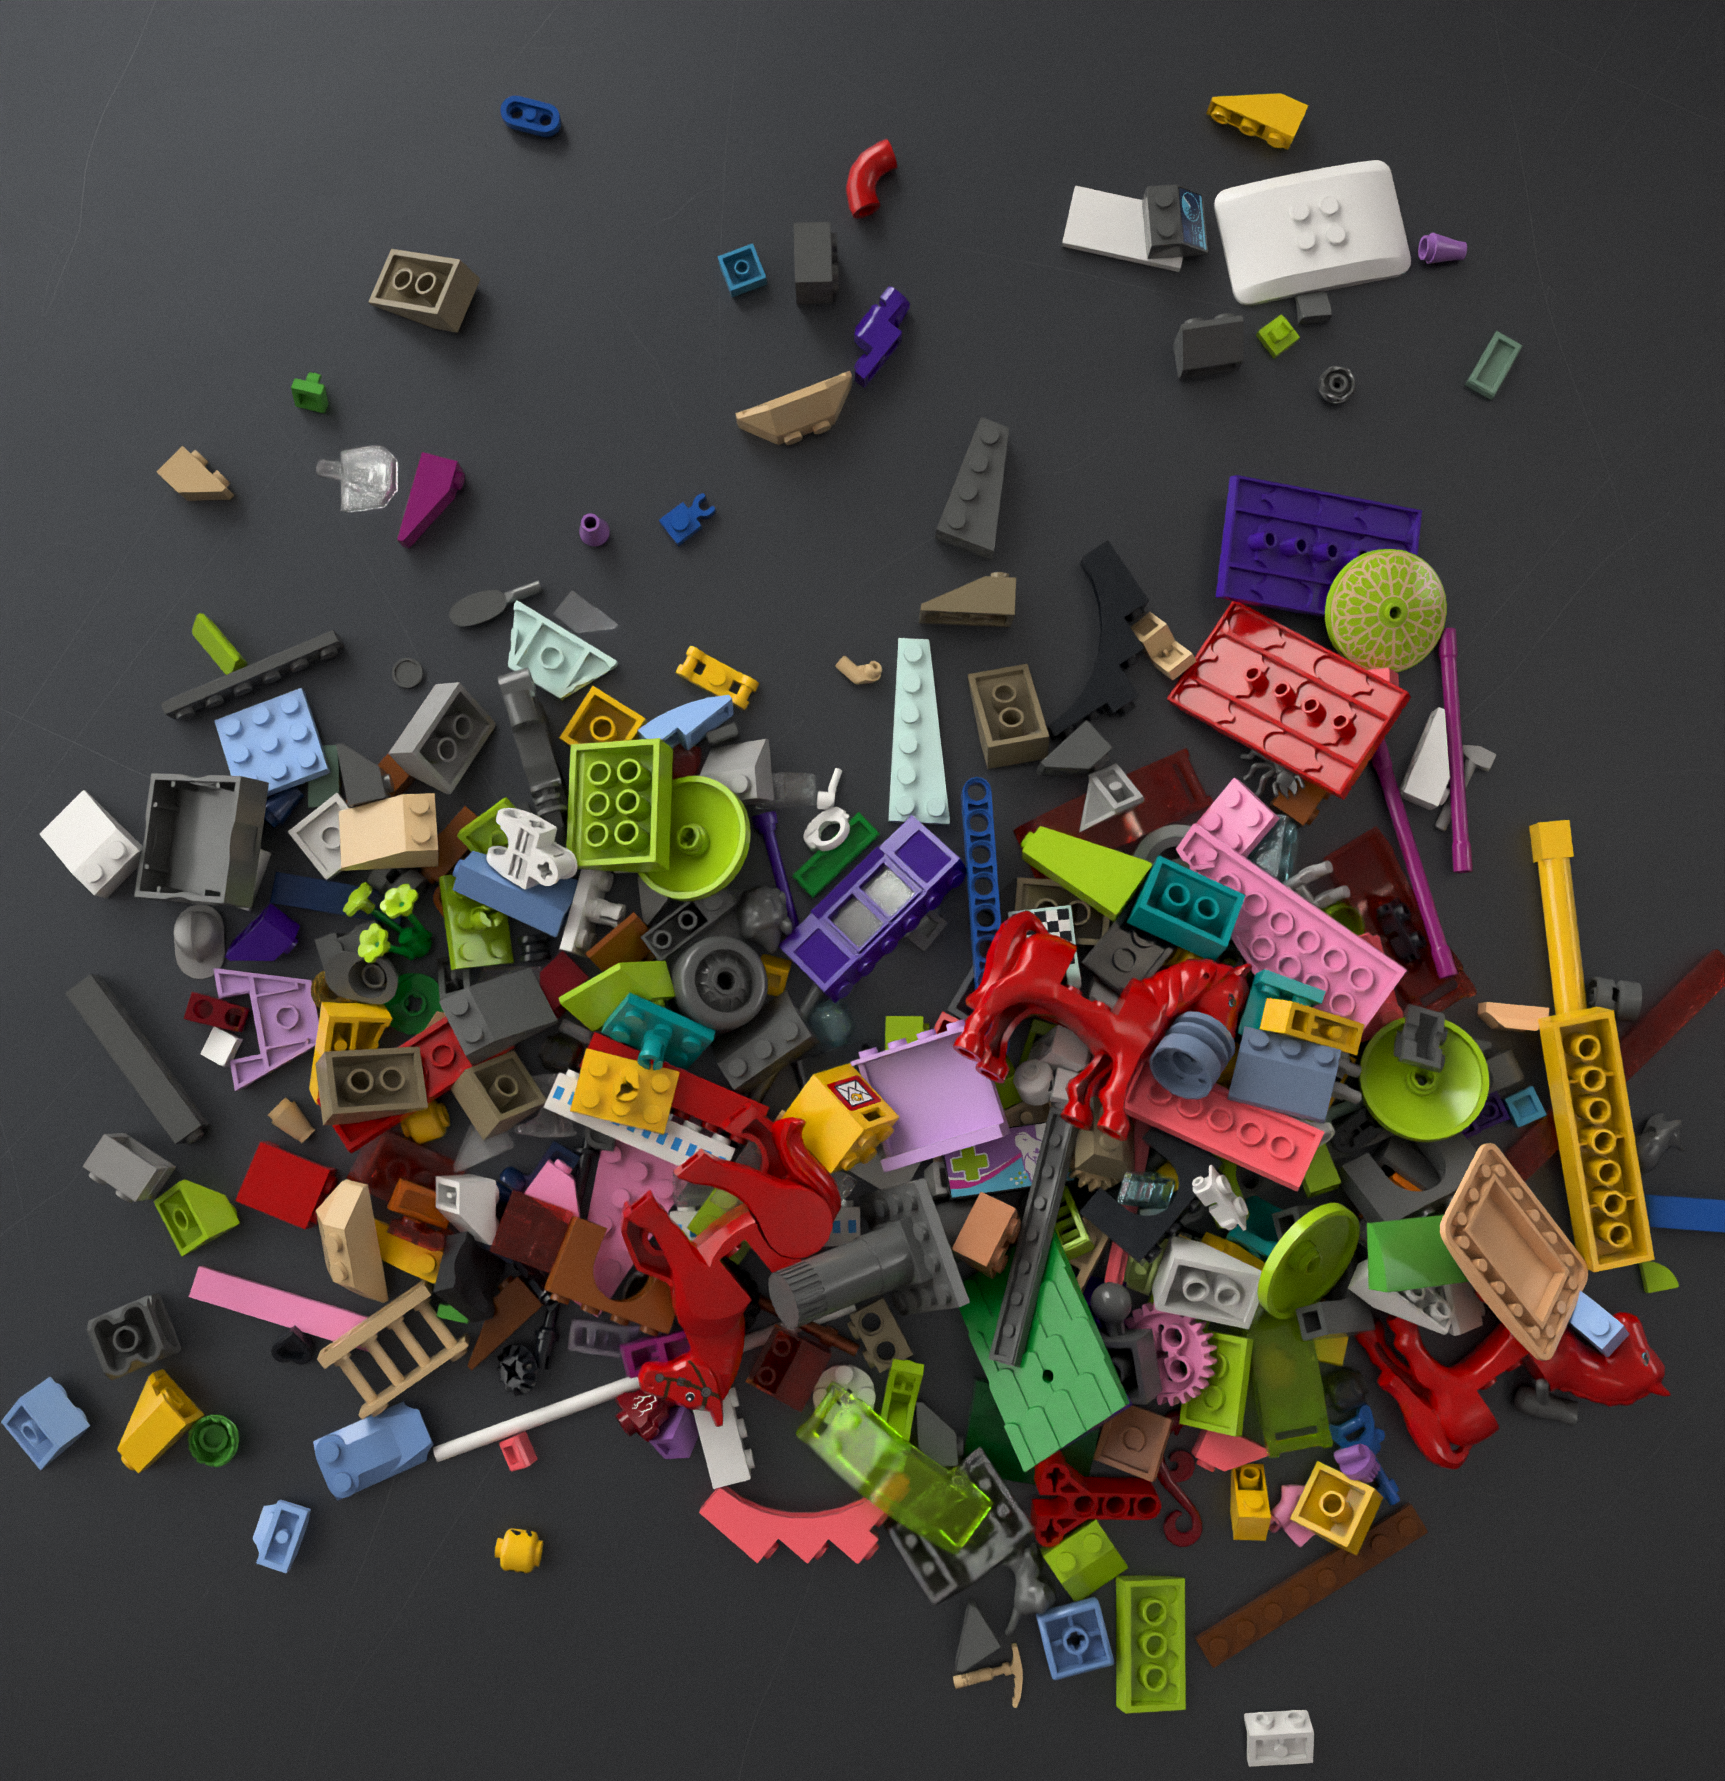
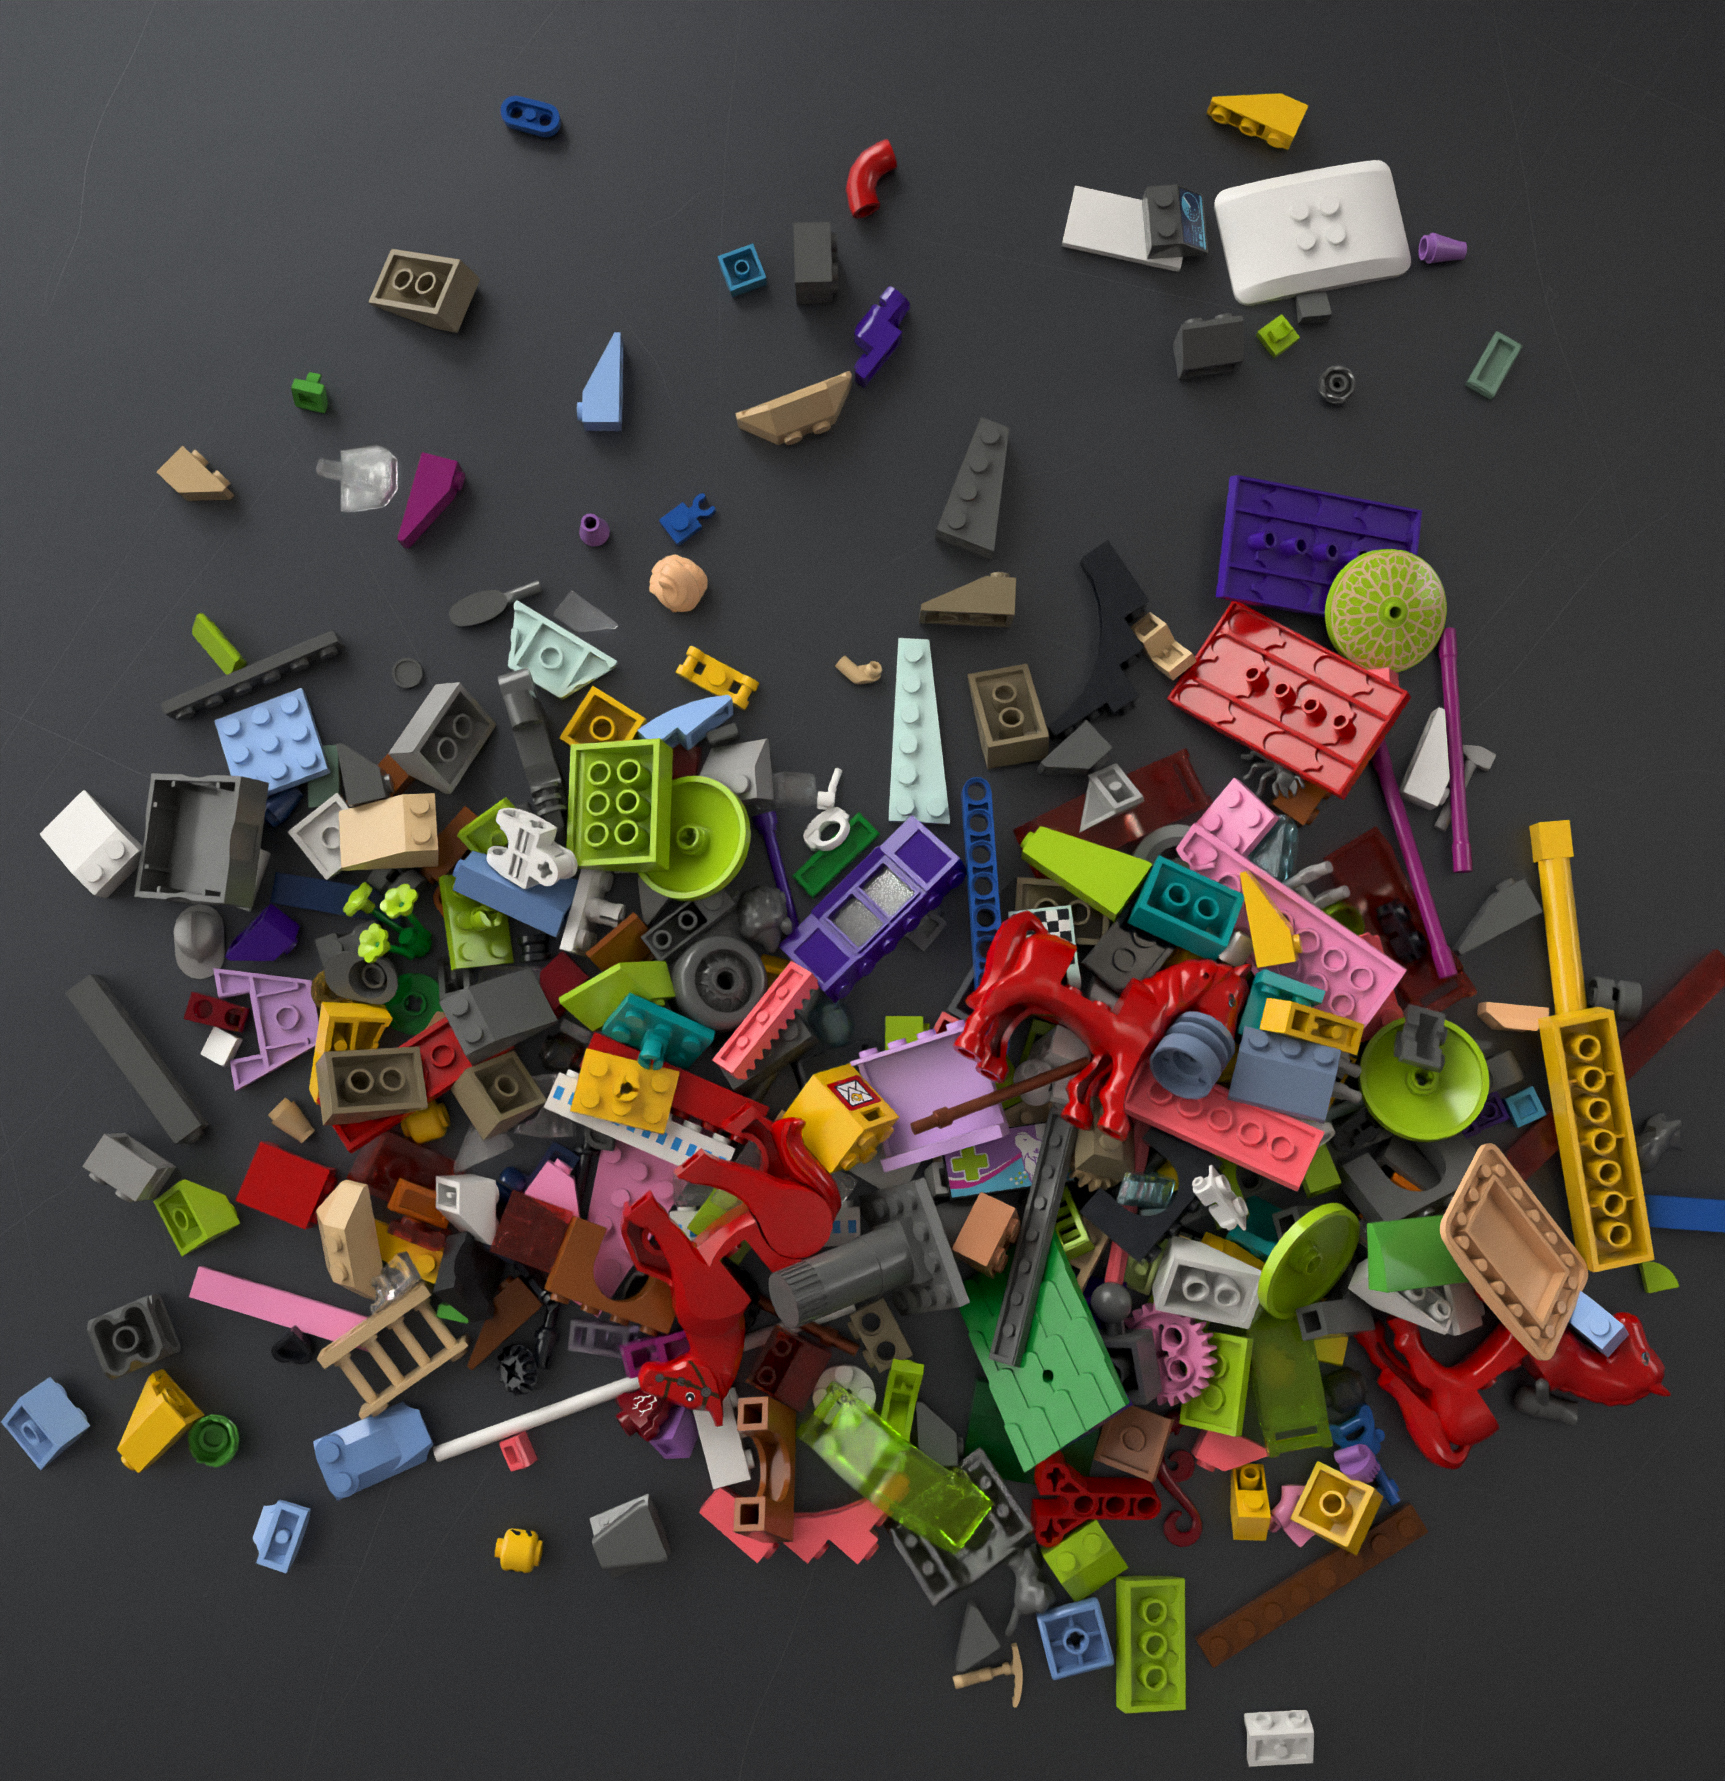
none -> clear slope [370,1251,422,1315]
none -> light blue slope [577,332,624,431]
none -> dark grey piece [590,1494,672,1578]
none -> light nougat hair [649,554,708,612]
none -> coral gear [712,961,819,1080]
none -> dark orange arch [733,1396,797,1543]
none -> copper bar [910,1057,1090,1135]
none -> white slope [1219,930,1254,967]
none -> yellow slope [1240,870,1303,968]
none -> dark grey slope [1451,877,1543,957]

